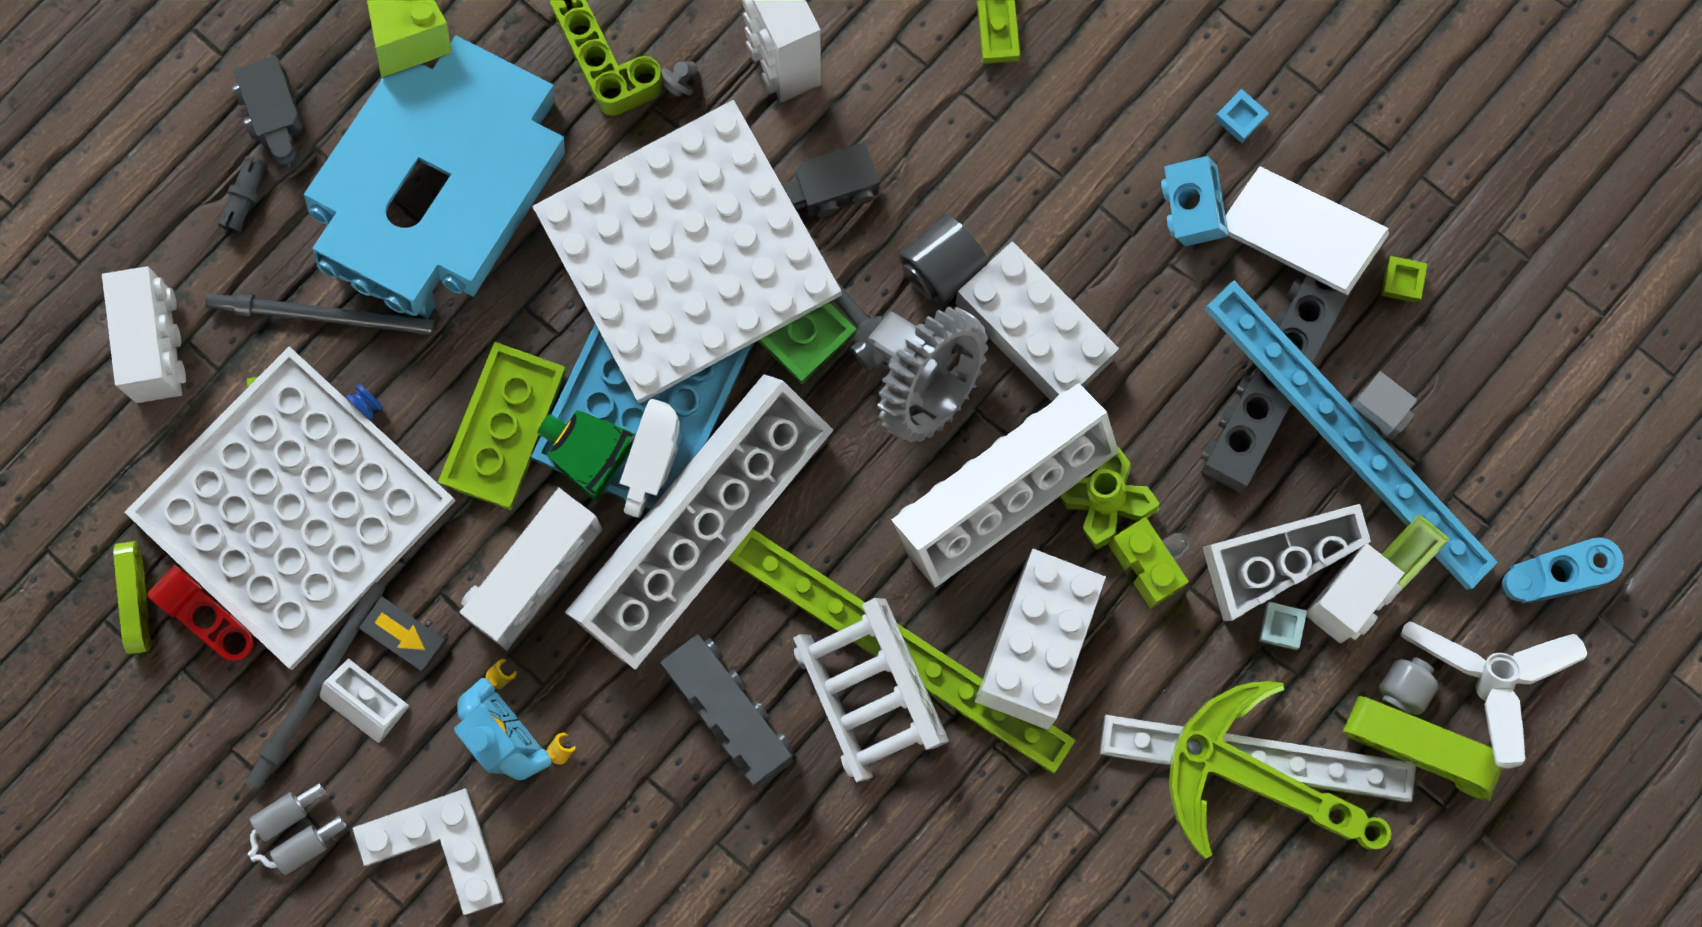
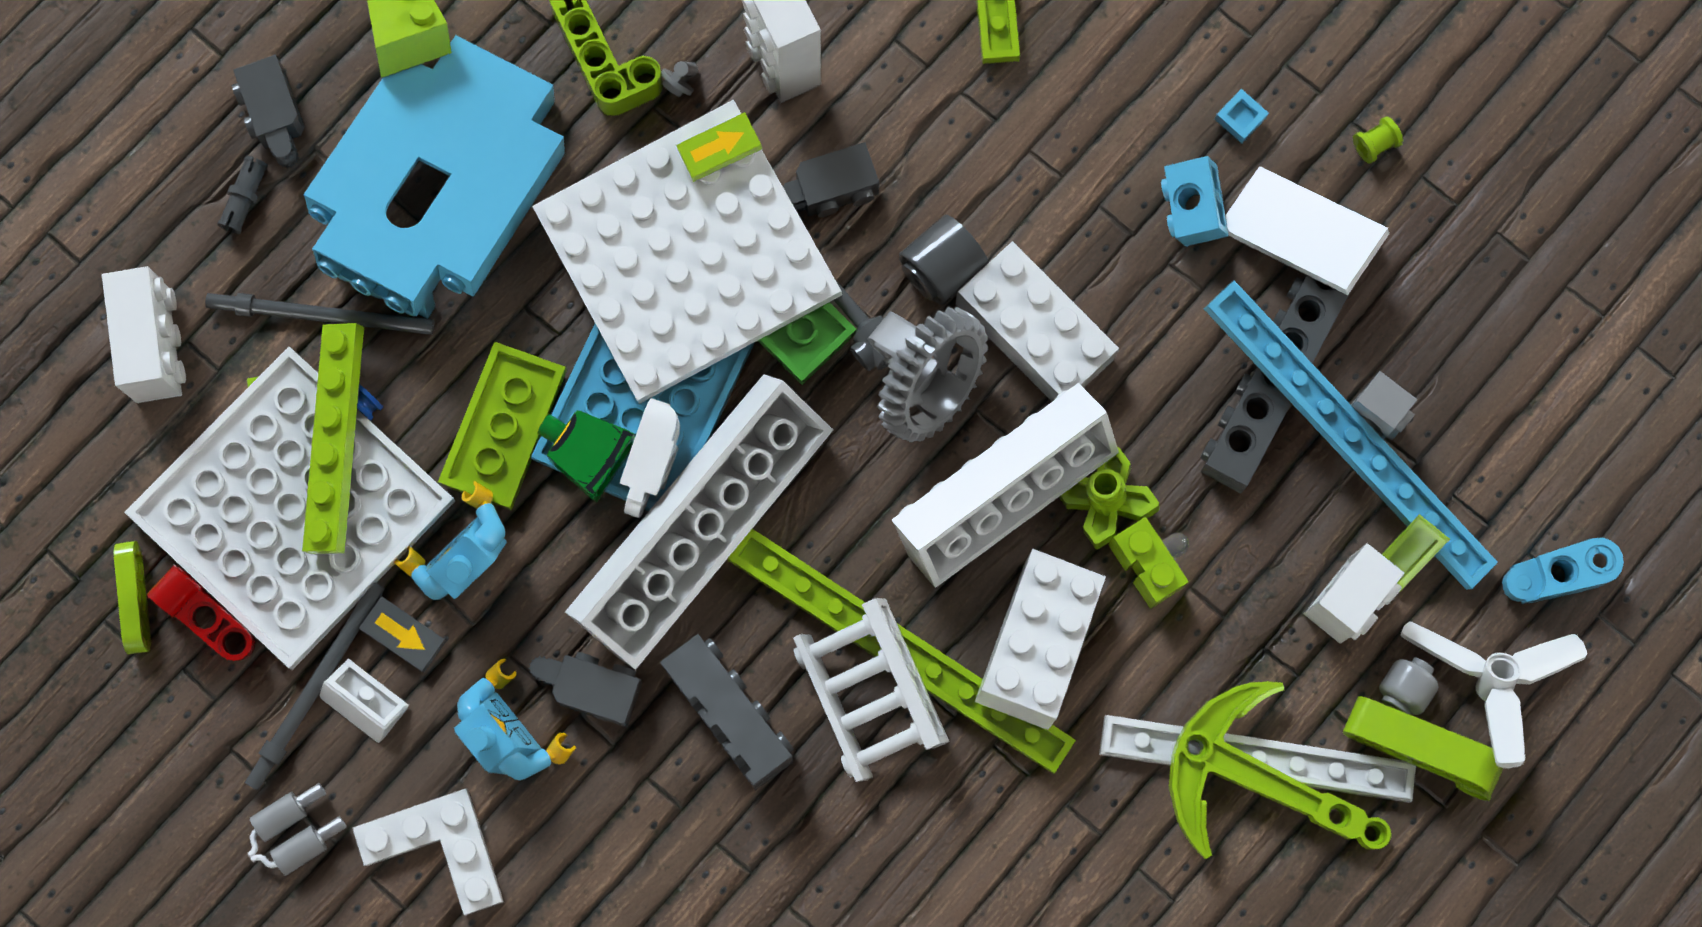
white brick [459,488,603,651] -> none
white wedge [1202,504,1371,621] -> none
light aqua plate [1259,602,1307,650] -> none
lime plate [1381,256,1428,303] -> none
none -> lime plate [302,323,364,554]
none -> medium azure torso [394,481,507,600]
none -> dark grey hinge [529,652,643,728]
none -> lime tile [676,112,762,182]
none -> lime bush [1353,116,1403,164]

